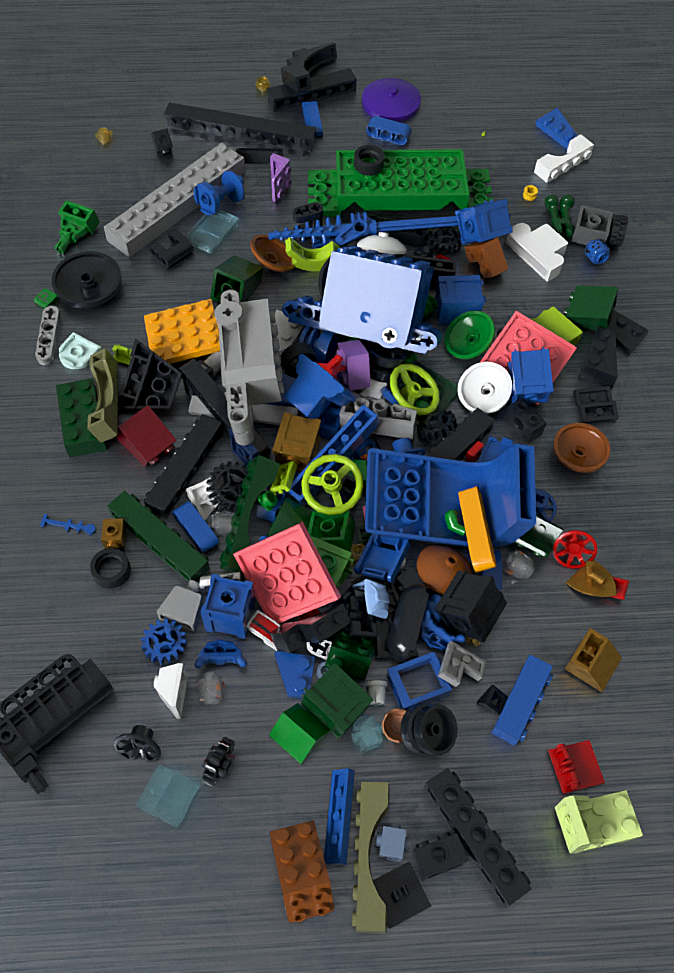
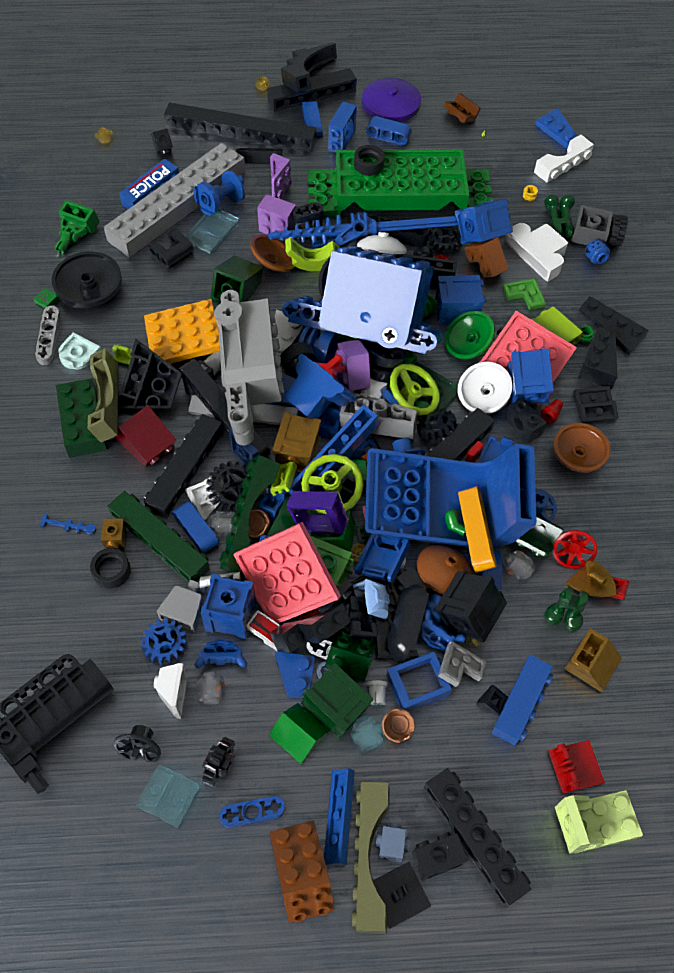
green plate [258,491,278,512] -> none
black wheel [400,704,458,755] -> none
dark green slope [564,286,618,331] -> none
none -> blue brick [119,159,179,209]
none -> blue beam [219,796,285,828]
none -> nougat hair [248,509,271,539]
none -> medium lavender brick [257,194,296,240]
none -> dark purple window [287,491,348,534]
none -> blue window [328,101,357,152]
none -> reddish brown bracket [443,93,481,123]
none -> bright green tile [502,278,546,310]
none -> red cone [540,399,563,424]
none -> dark green piece [544,587,588,631]
none -> green plate [579,326,594,342]

